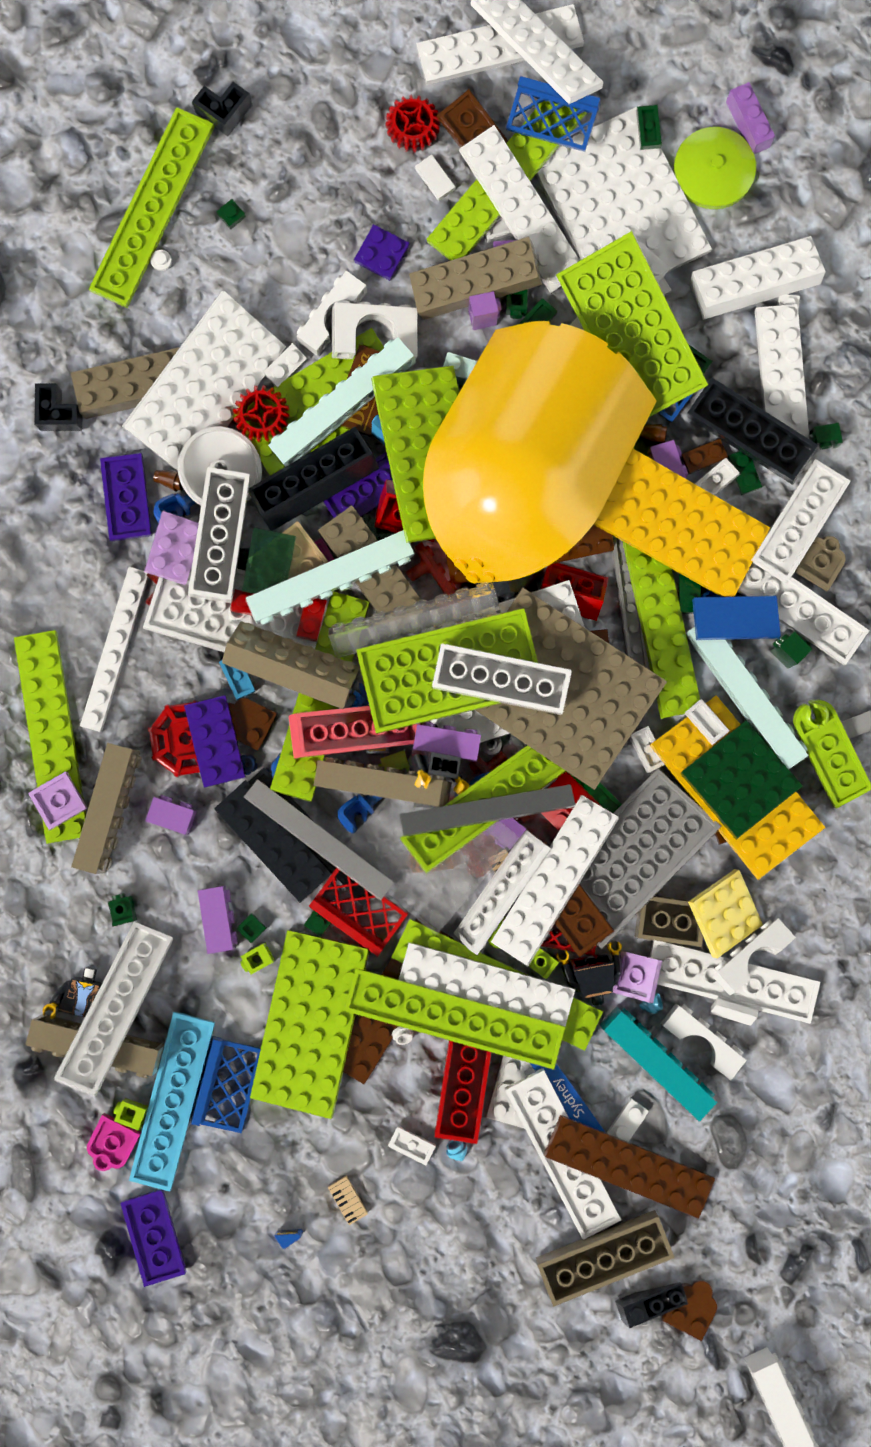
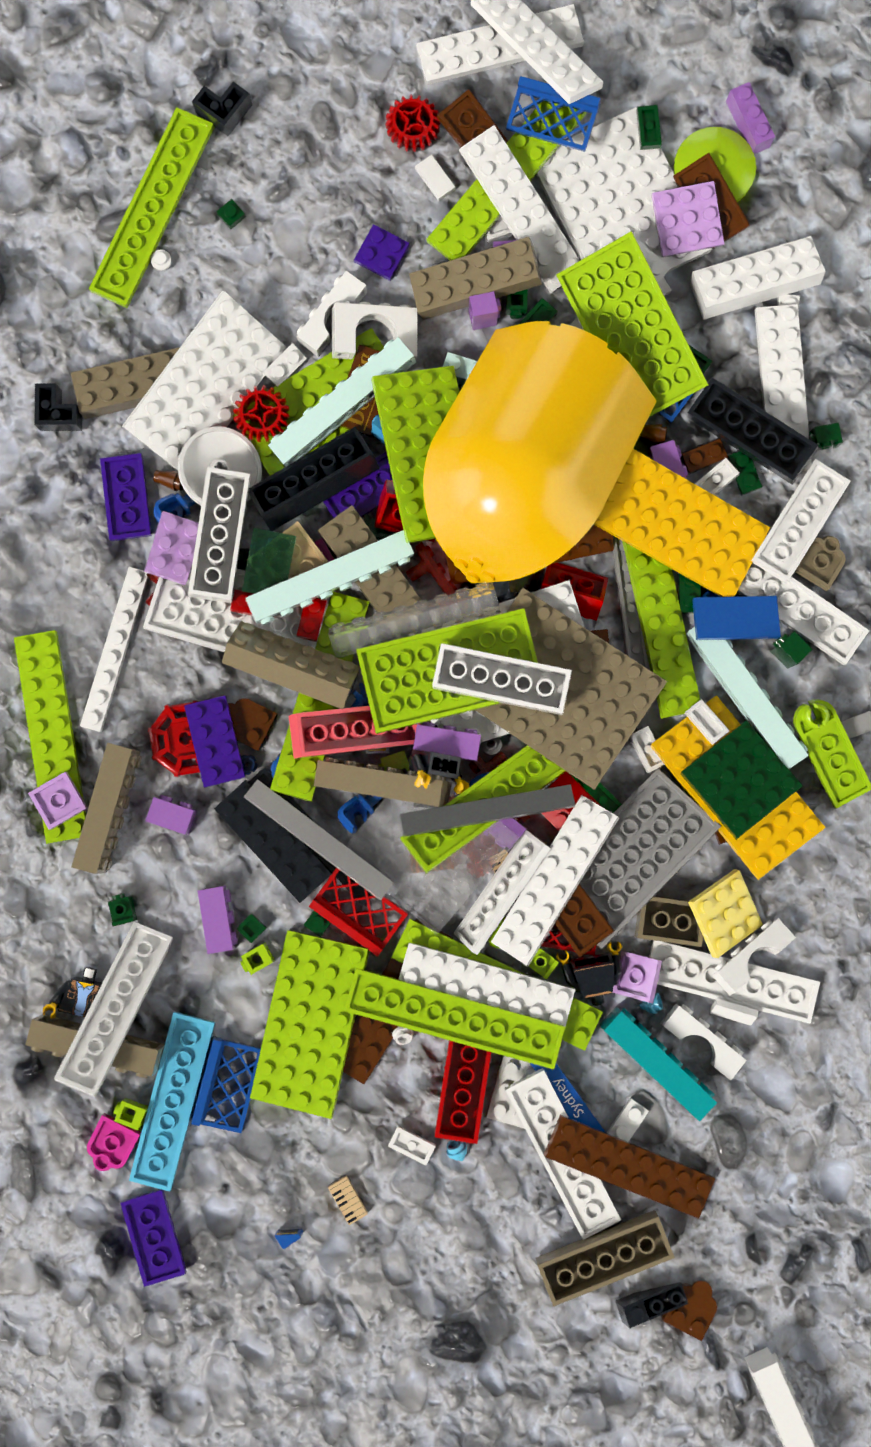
dark azure plate [219,660,256,700] -> none
none -> lavender plate [651,181,724,257]
none -> reddish brown tile [673,153,750,249]

